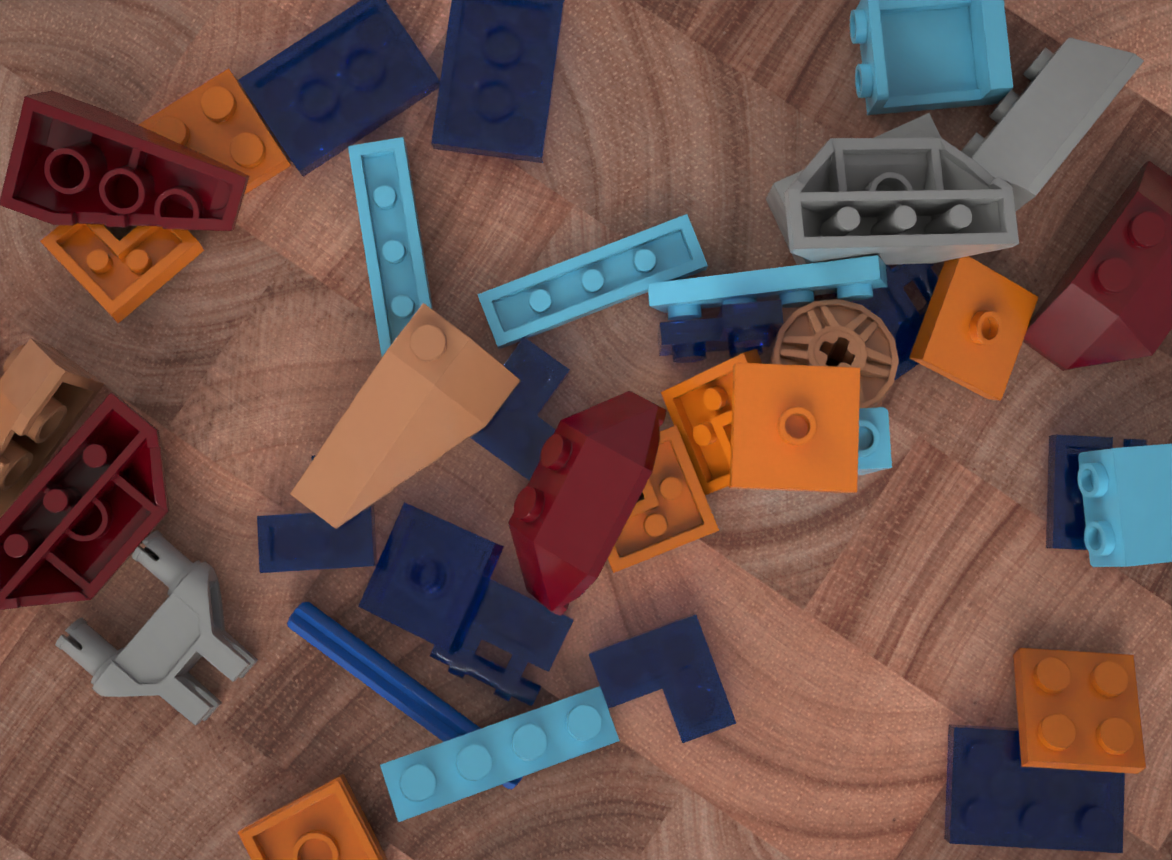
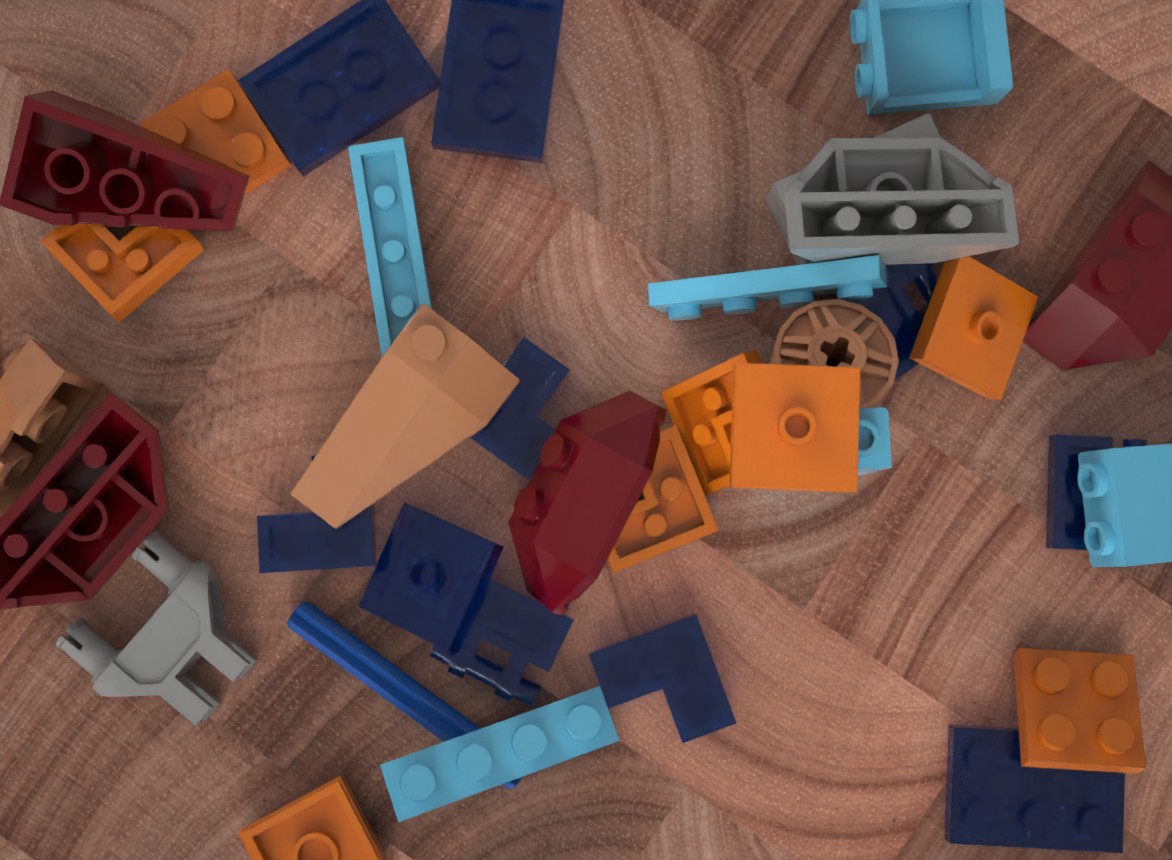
medium azure plate [477,214,708,349] -> none
clear blue plate [657,300,784,363] -> none
light grey slope [961,37,1144,212] -> none

